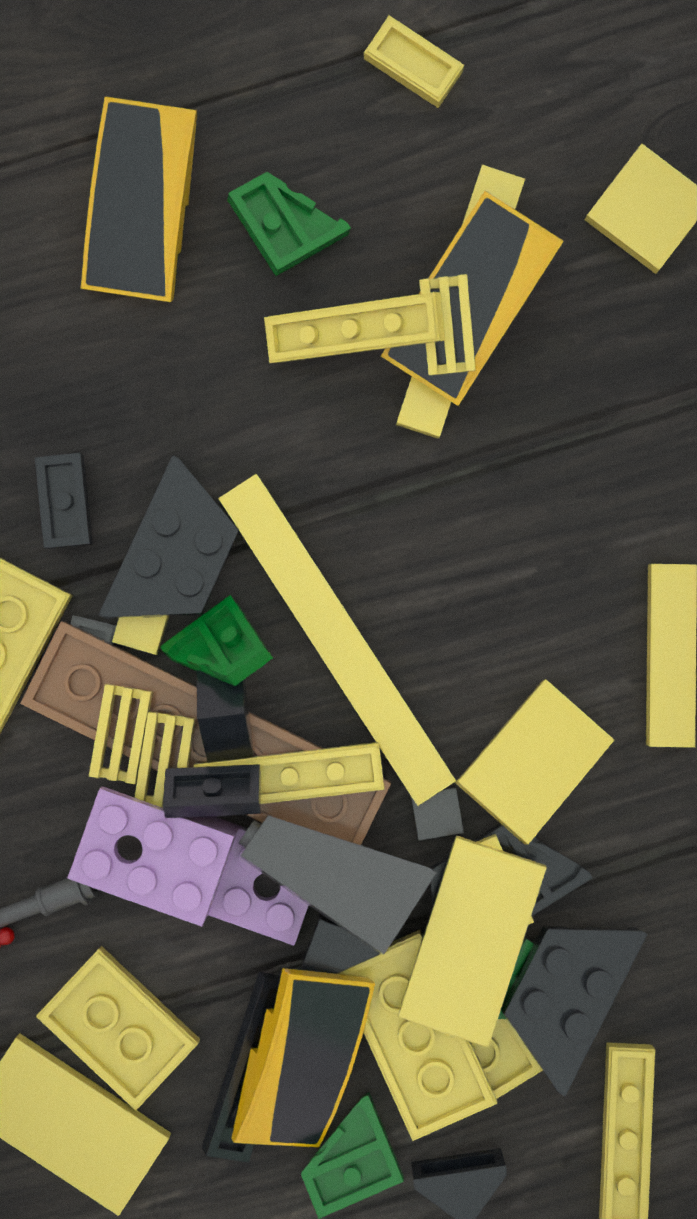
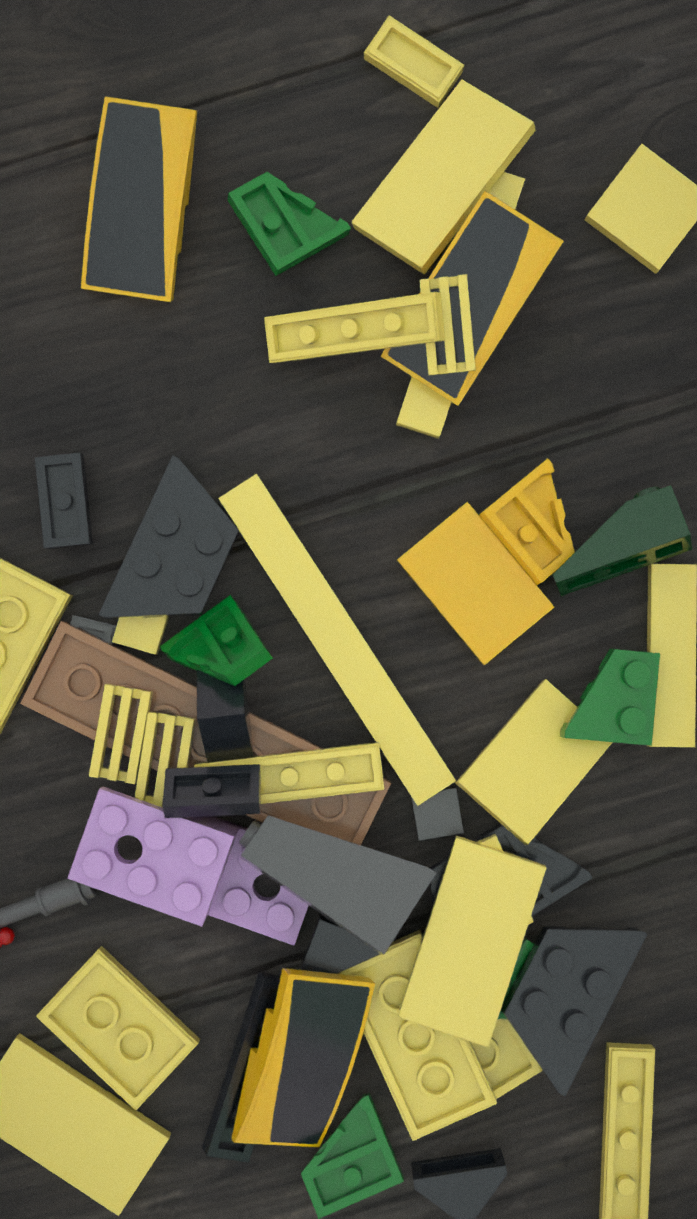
none -> light yellow tile [351,79,536,274]
none -> yellow tile [397,502,554,665]
none -> yellow wing [479,458,575,585]
none -> dark green slope [553,485,692,596]
none -> green wing [560,649,660,746]

